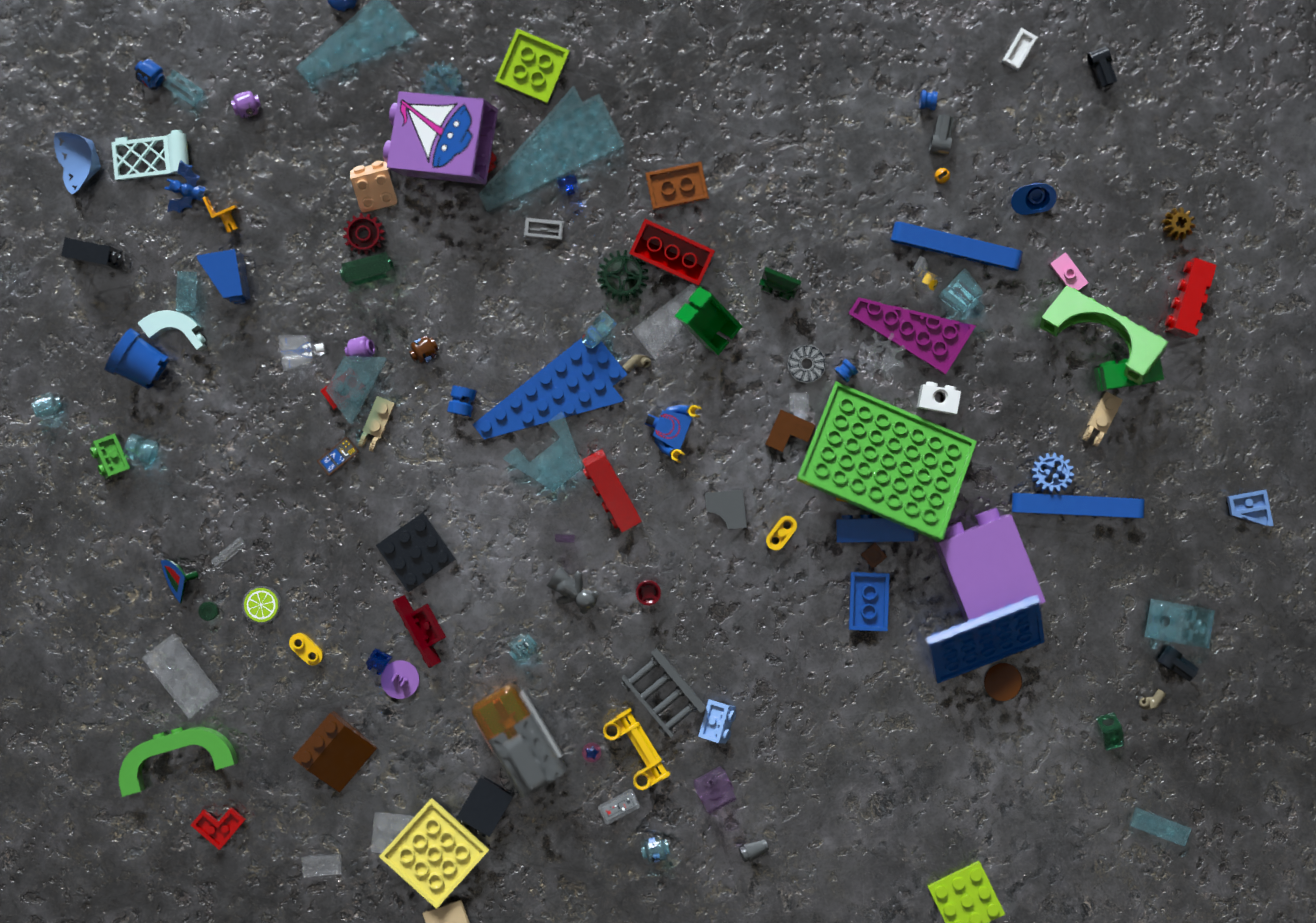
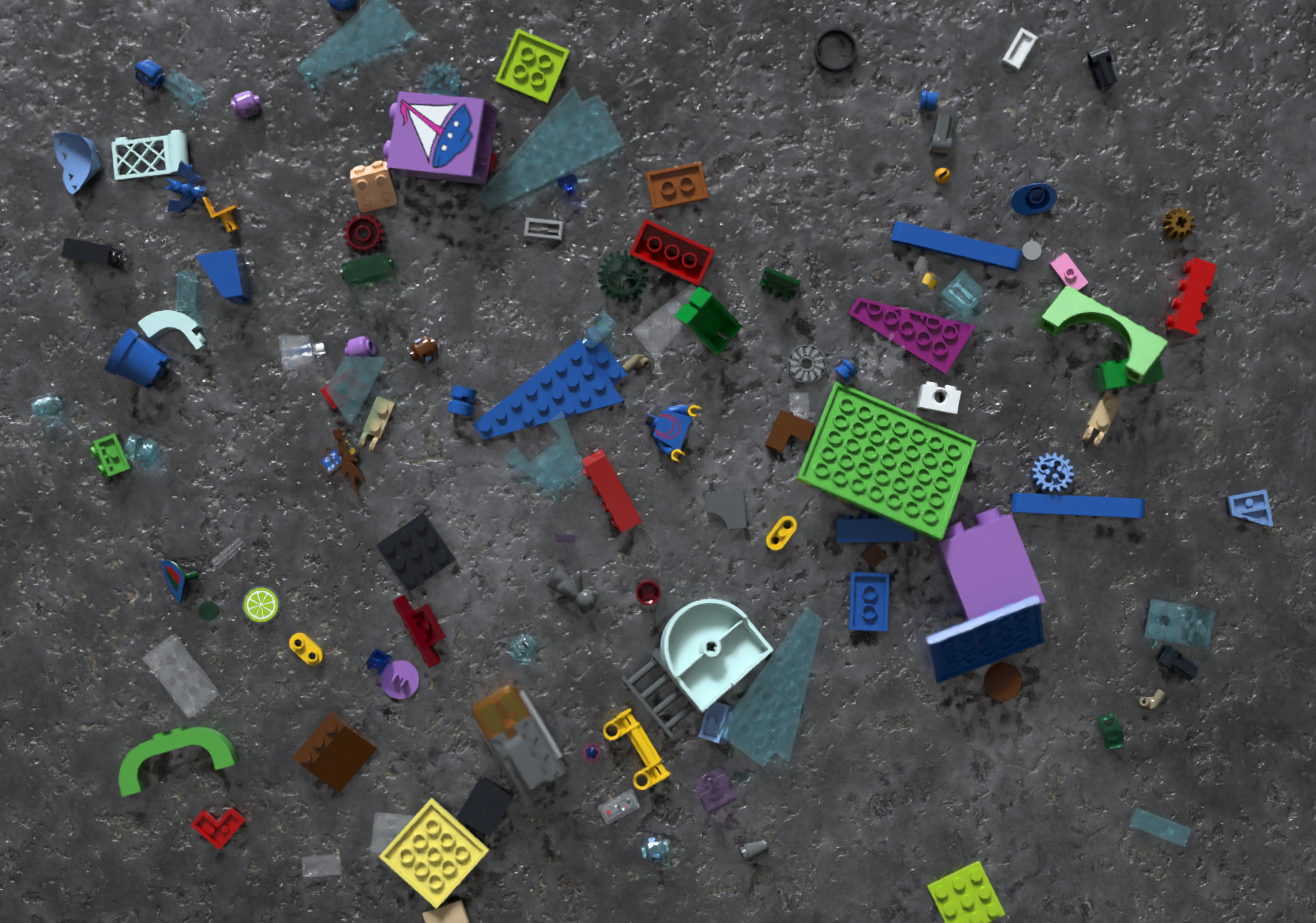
none -> reddish brown piece [332,428,364,496]
none -> light aqua piece [660,599,773,713]
none -> clear light blue wing [717,607,823,767]
none -> black tyre [814,28,857,72]
none -> light grey tile [1021,241,1042,261]

